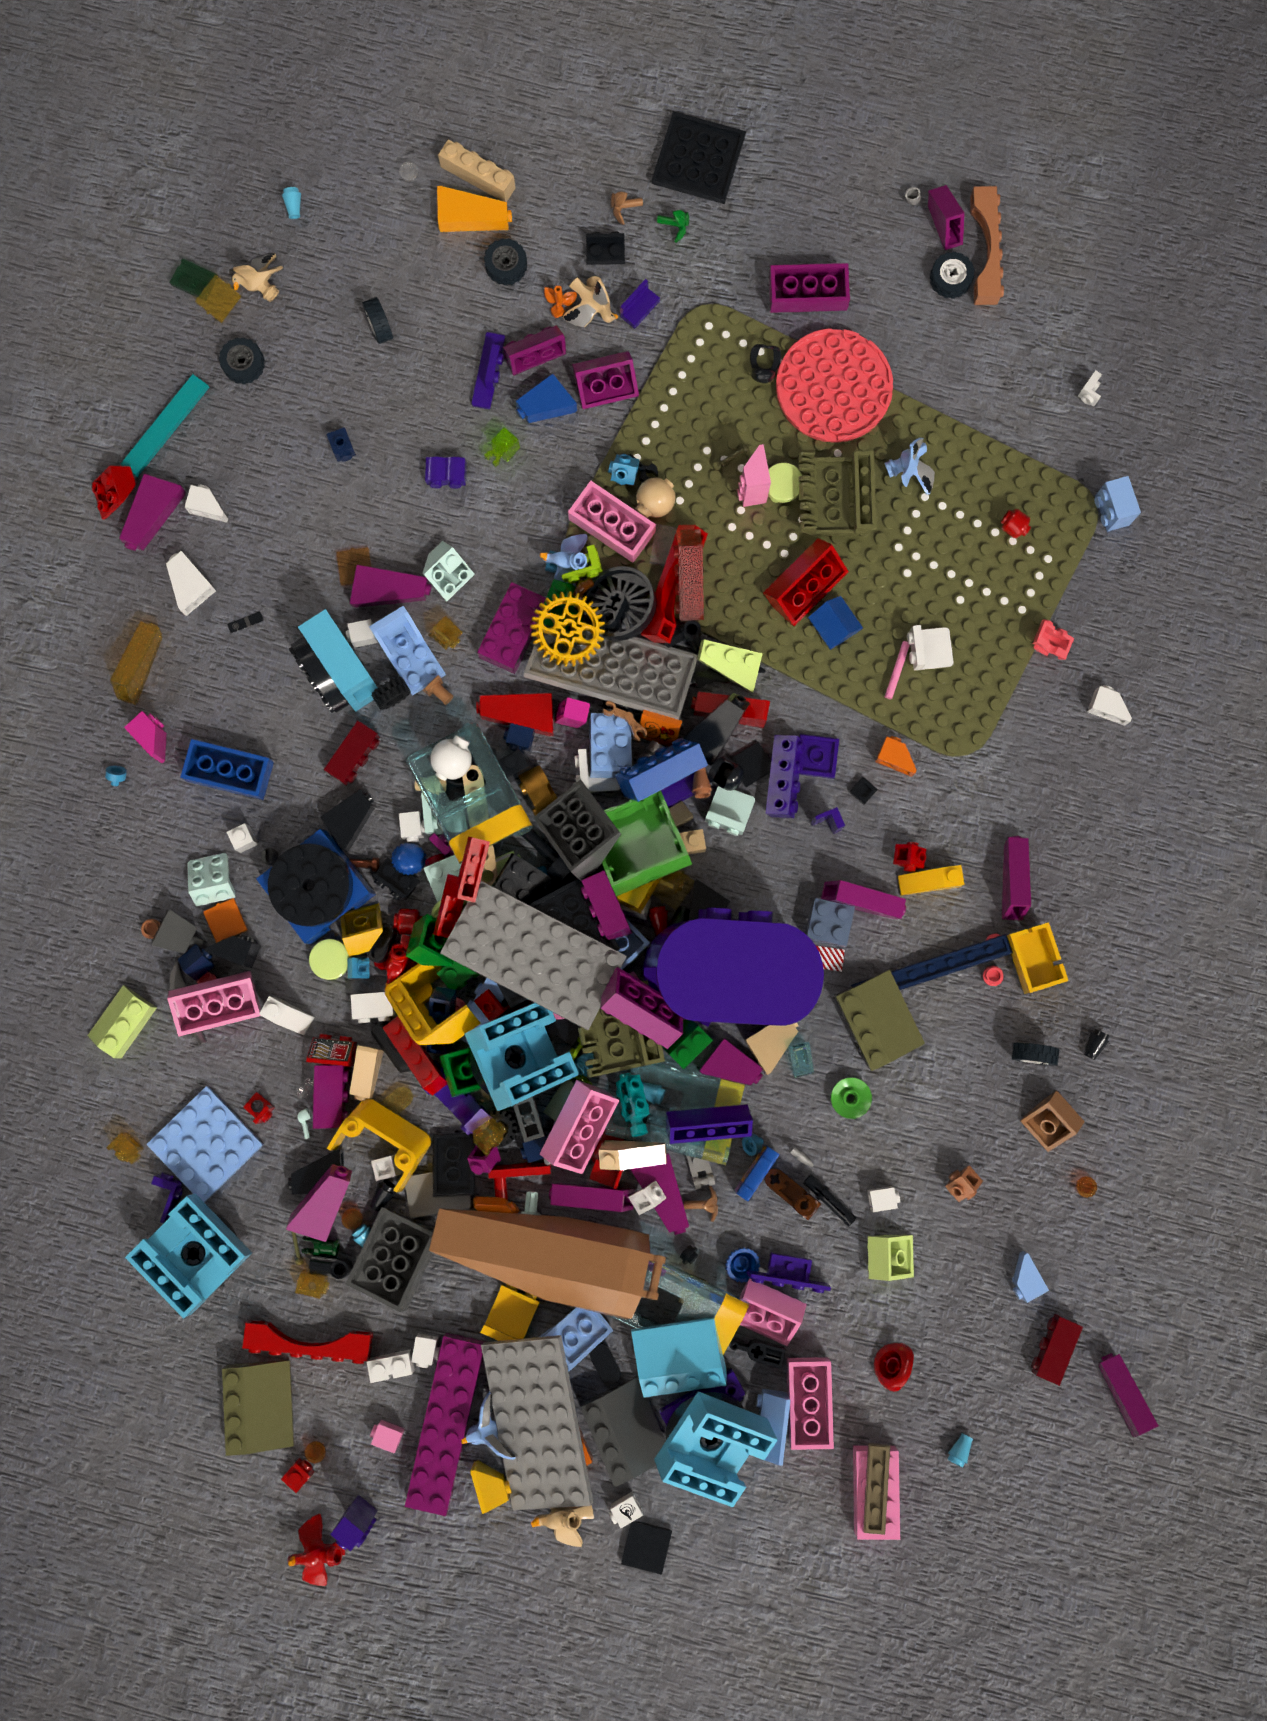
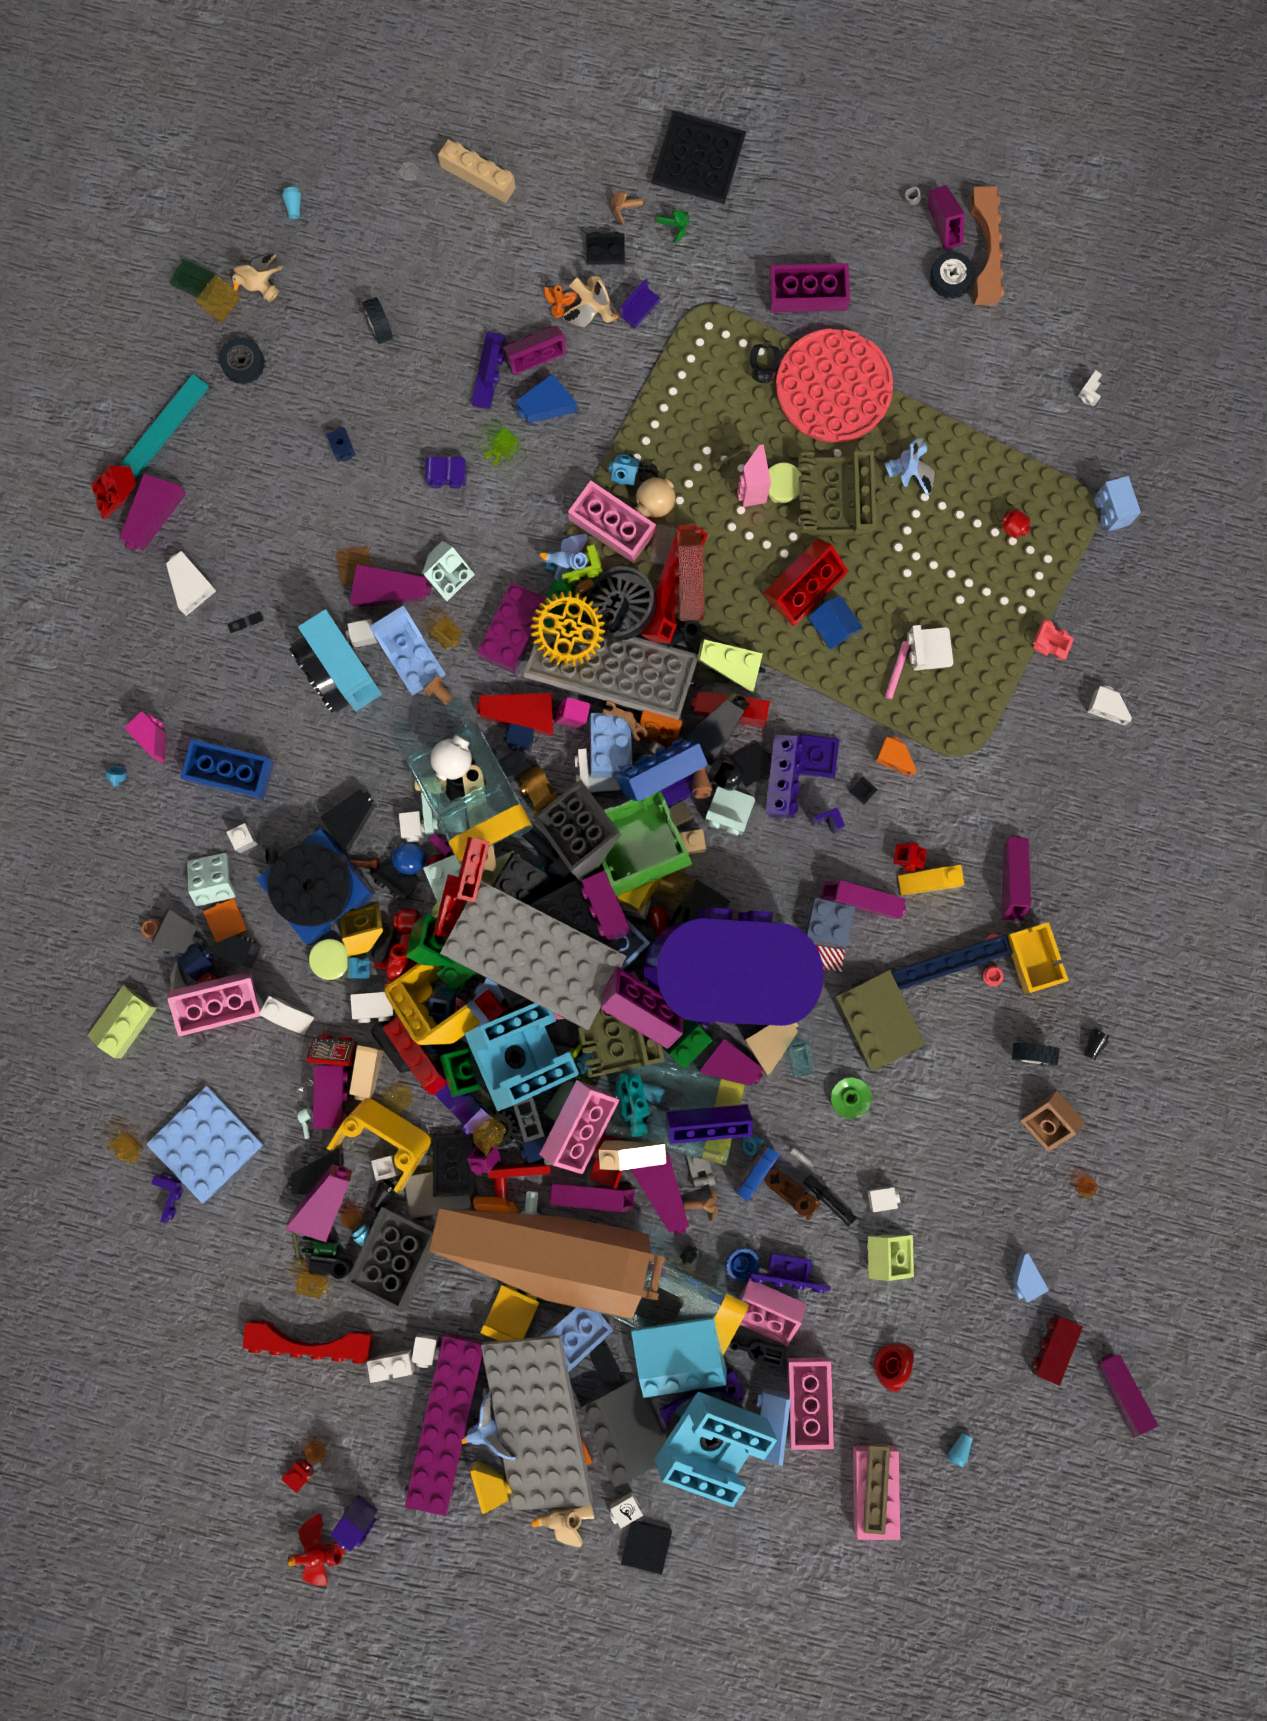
clear yellow slope [110,621,163,705] -> none
medium azure piece [125,1194,252,1319] -> none
white slope [185,485,228,523] -> none
olive slope [222,1360,294,1456] -> none
red bracket [243,1092,275,1124] -> none
dark red brick [323,720,380,786] -> none
bright pink brick [370,1420,405,1453] -> none
black tyre [371,677,411,710] -> none
light orange slope [437,186,512,232] -> none
black wheel [484,238,527,286] -> none
magenta slope [572,351,639,409] -> none
white bracket [628,1181,666,1215] -> none
nougat brick [945,1165,983,1202] -> none

